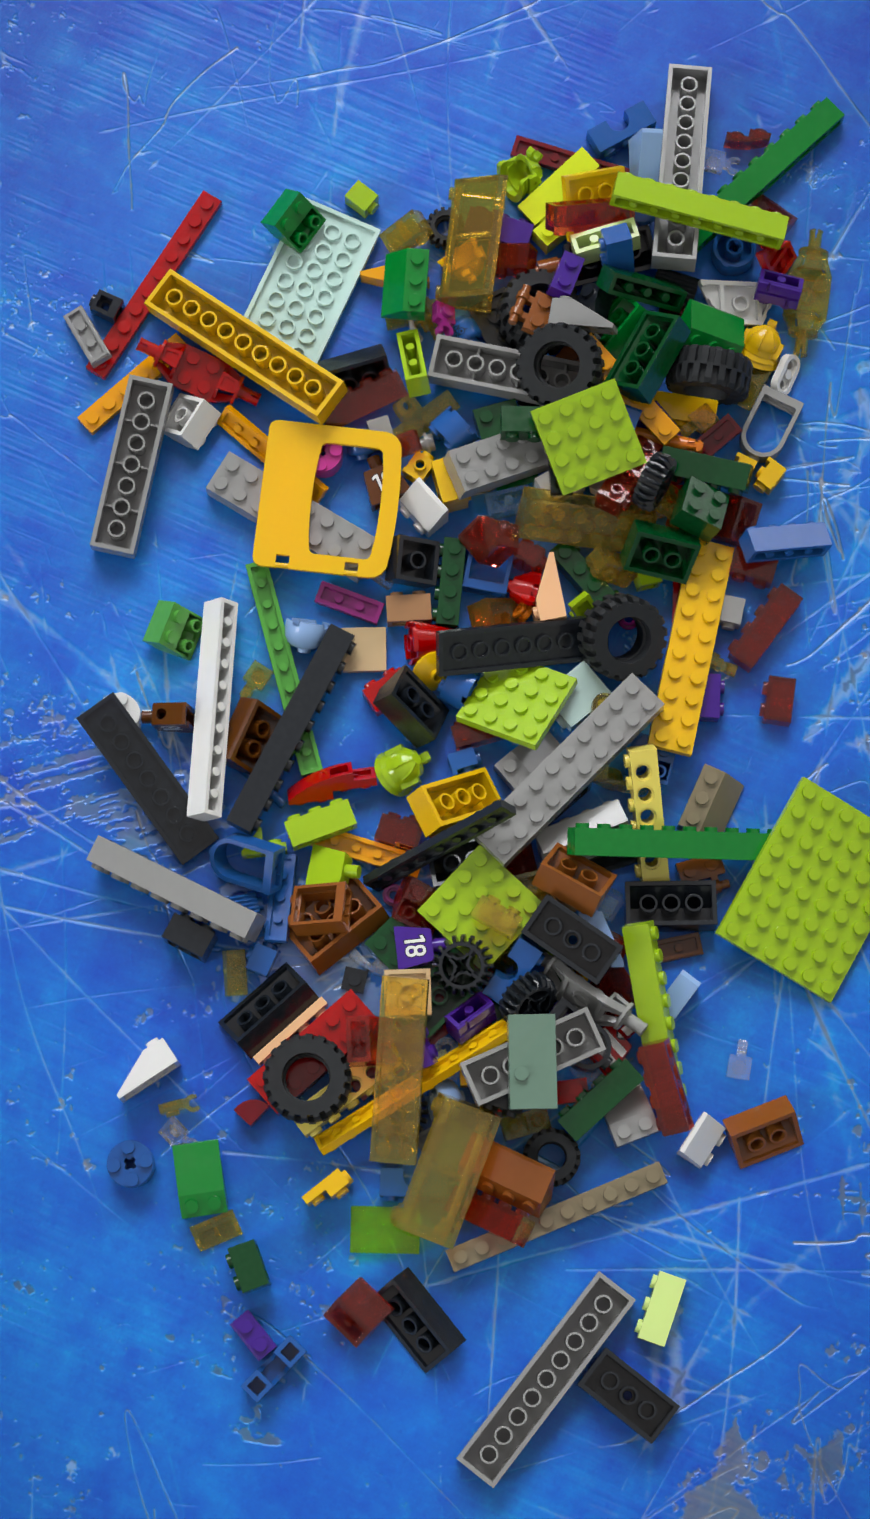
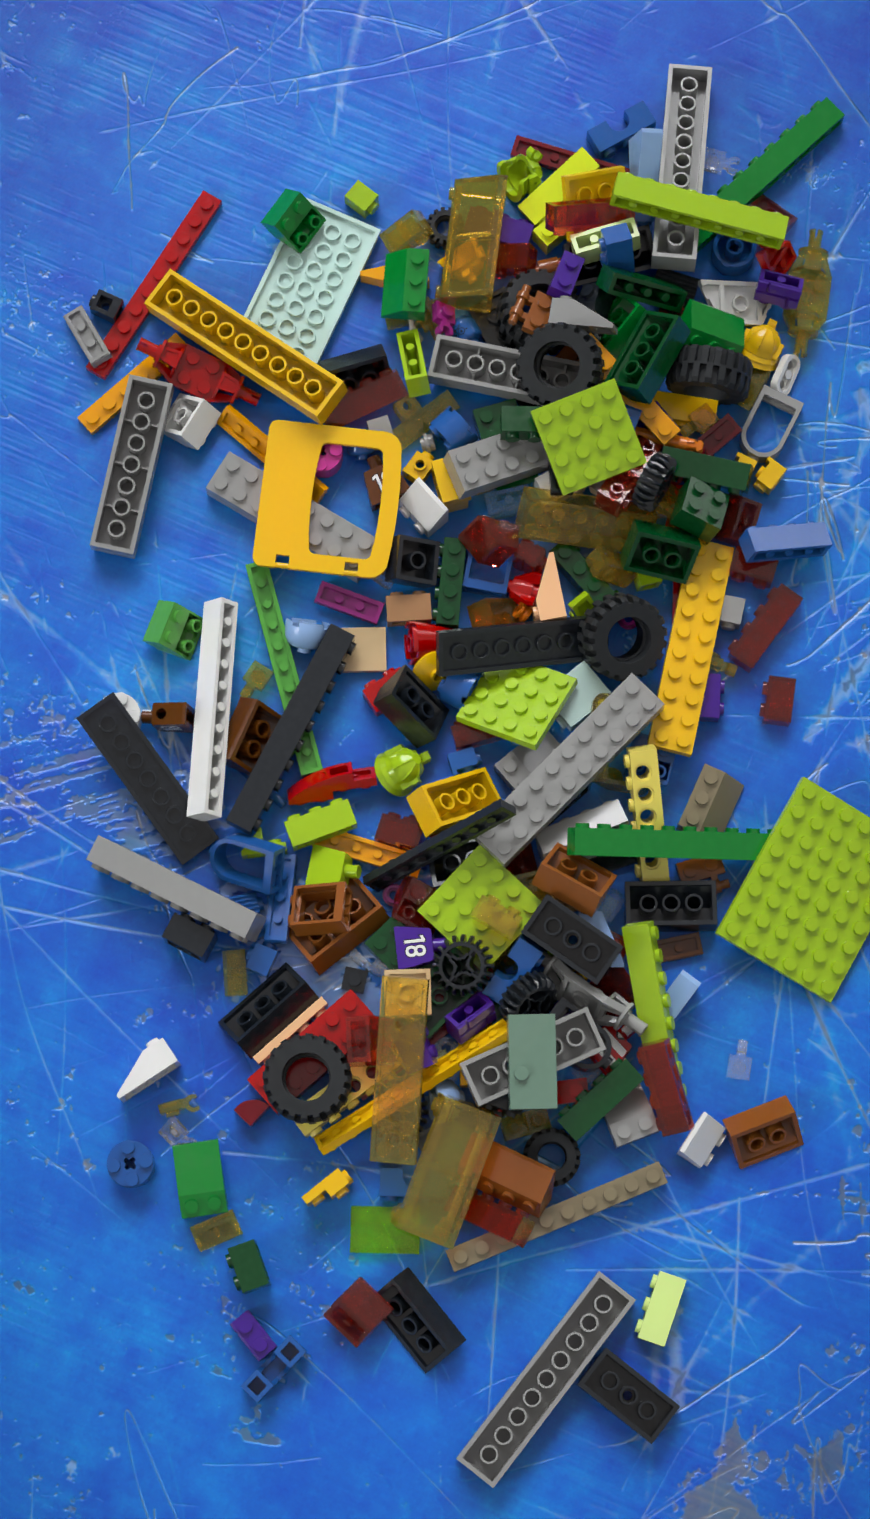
clear red plate [396,429,423,458] -> none
clear red slope [723,128,771,150] -> none

